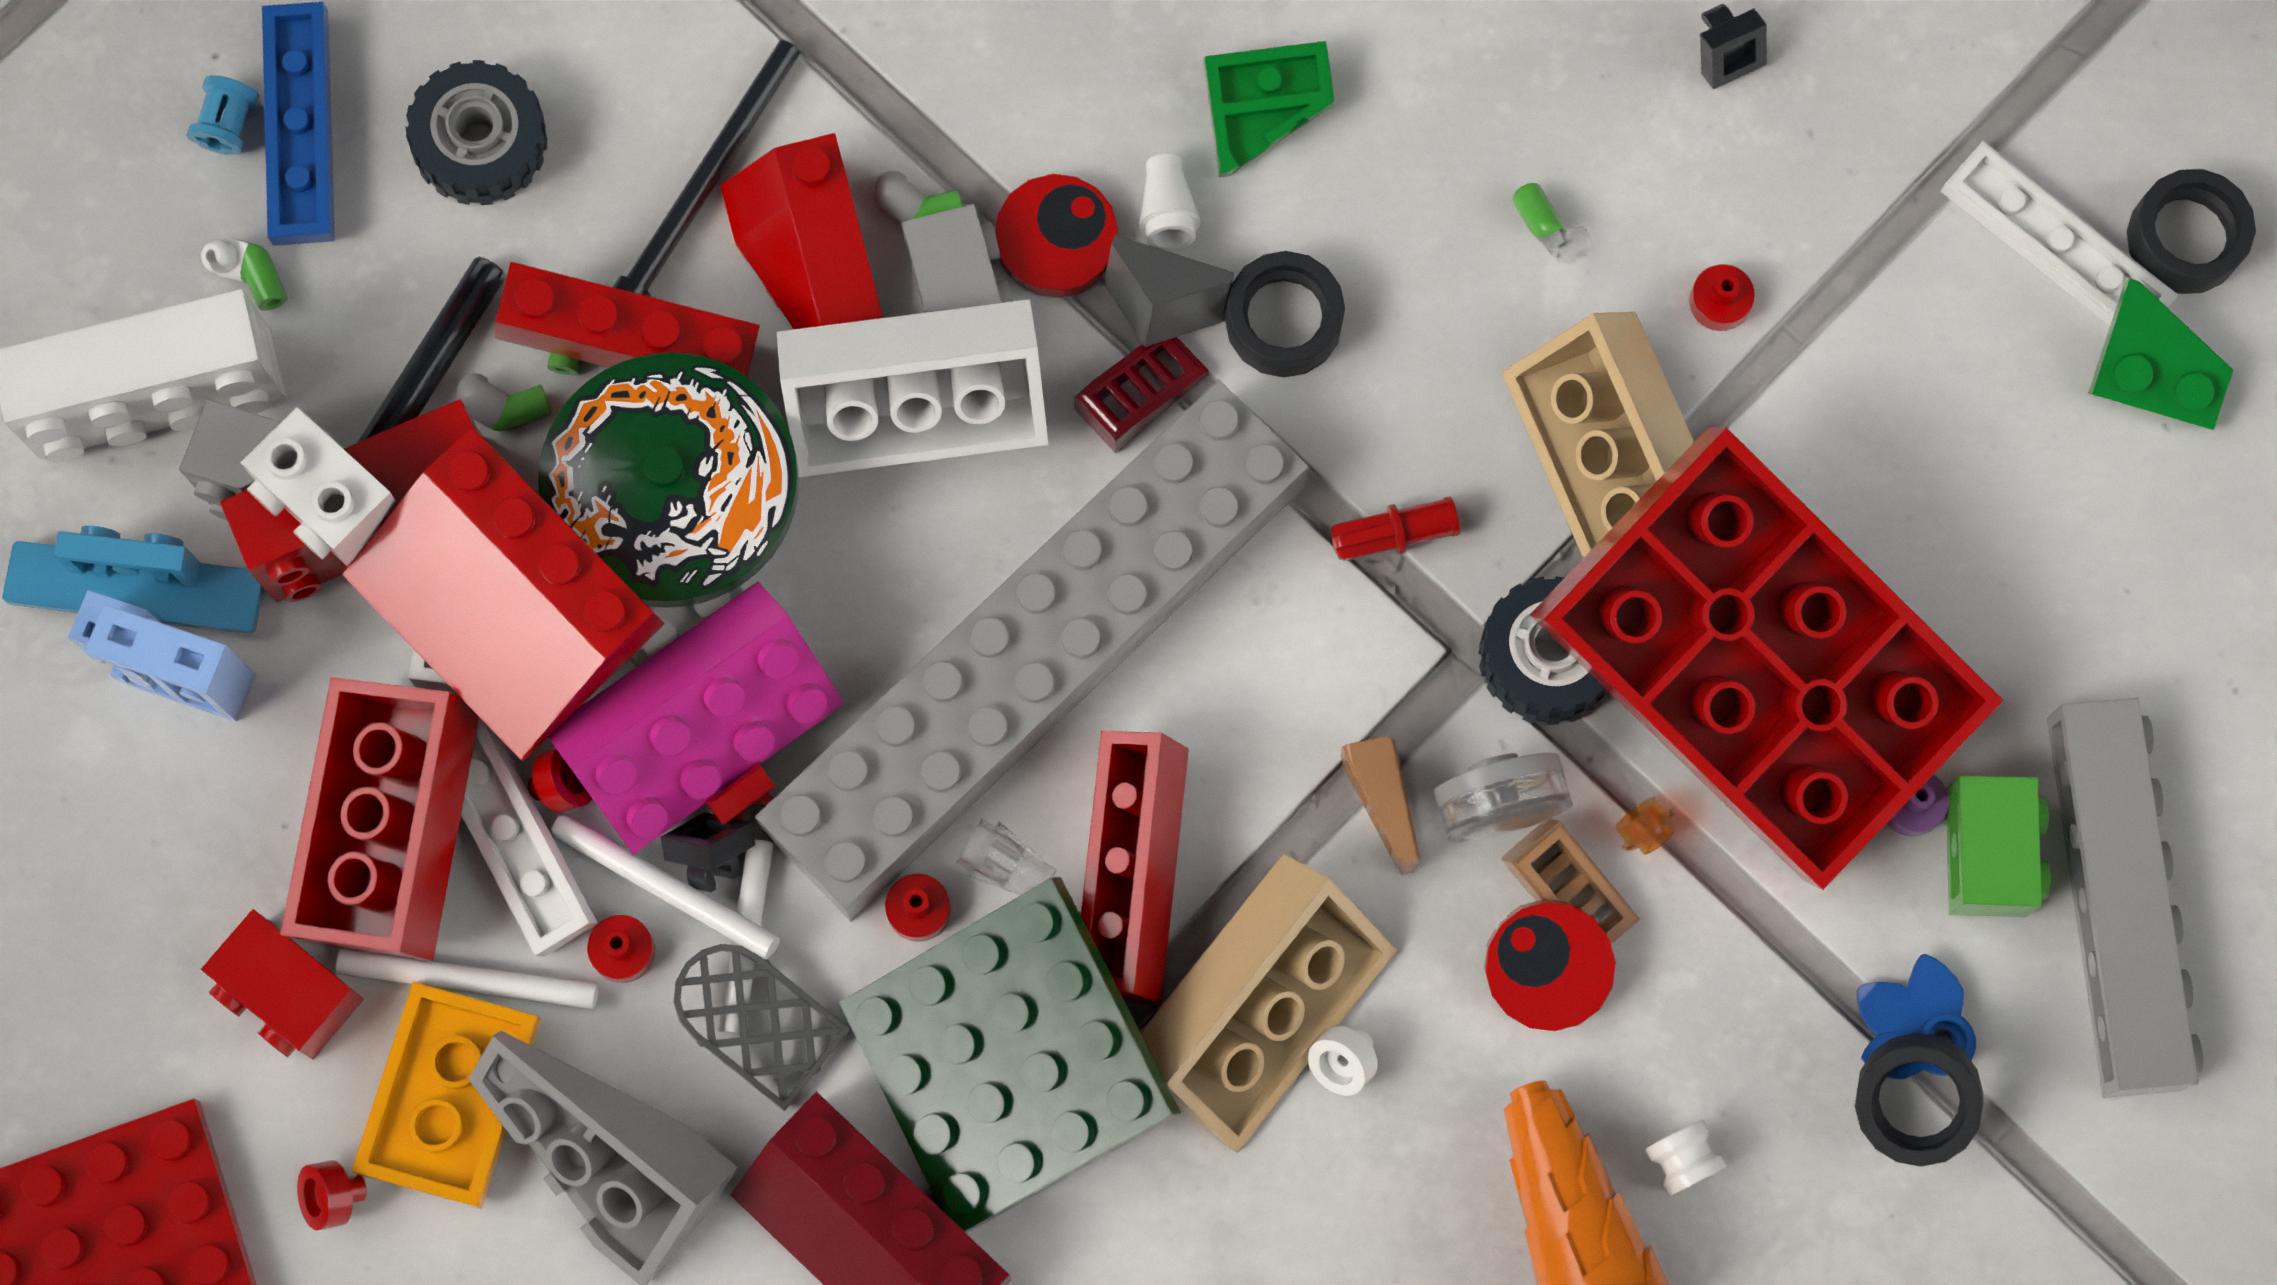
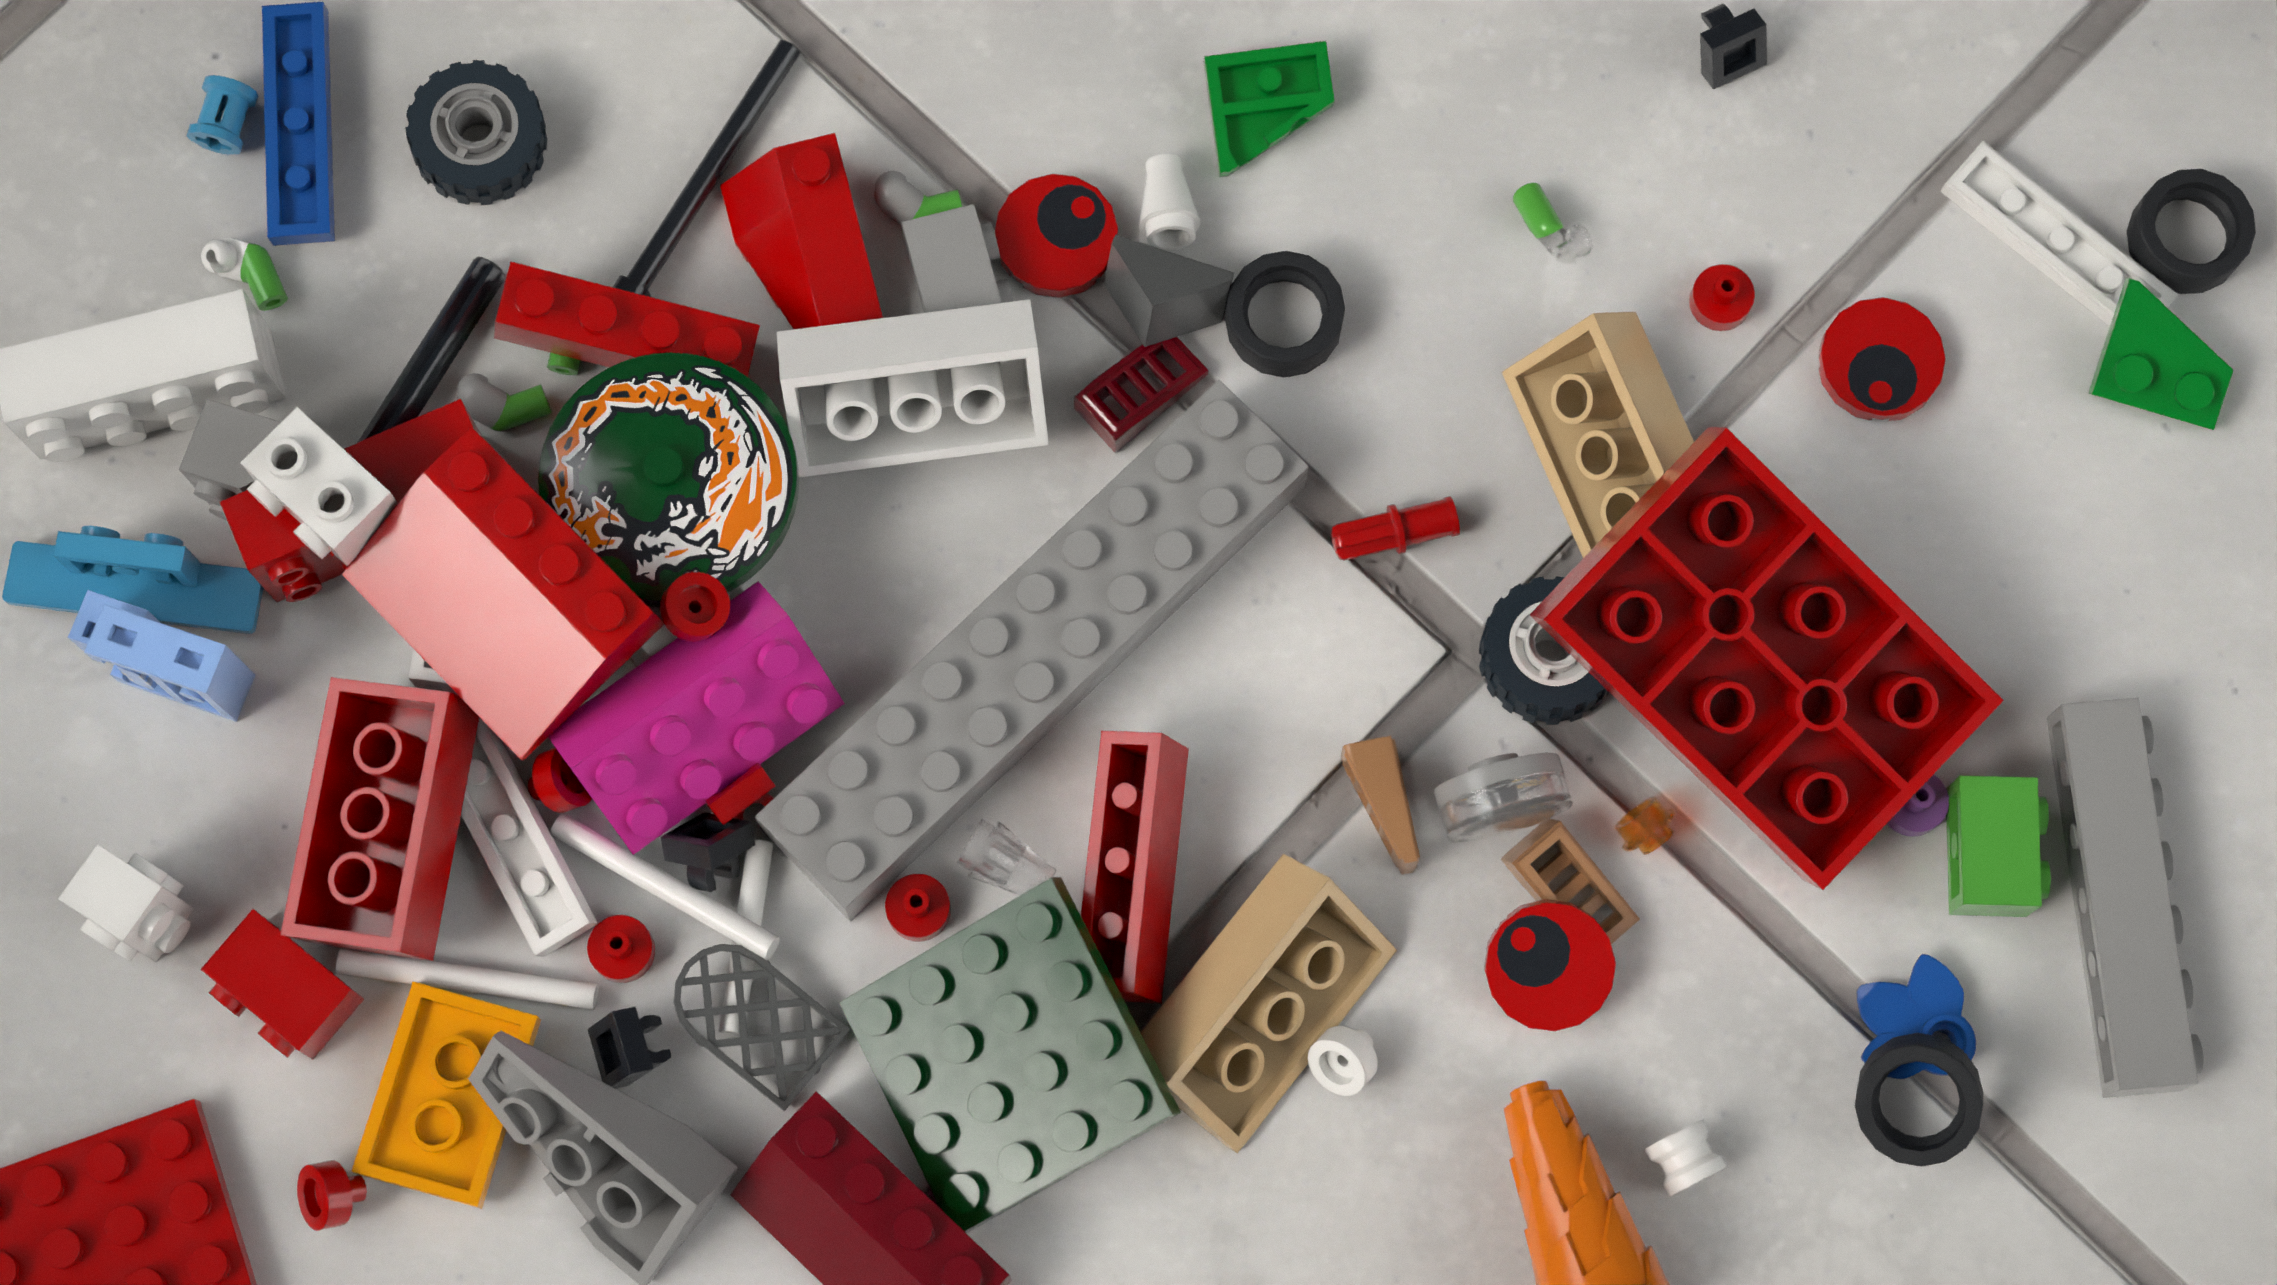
none -> white brick [58,844,194,962]
none -> black tile [587,1006,672,1089]
none -> red tile [660,572,730,642]
none -> red tile [1819,297,1946,422]

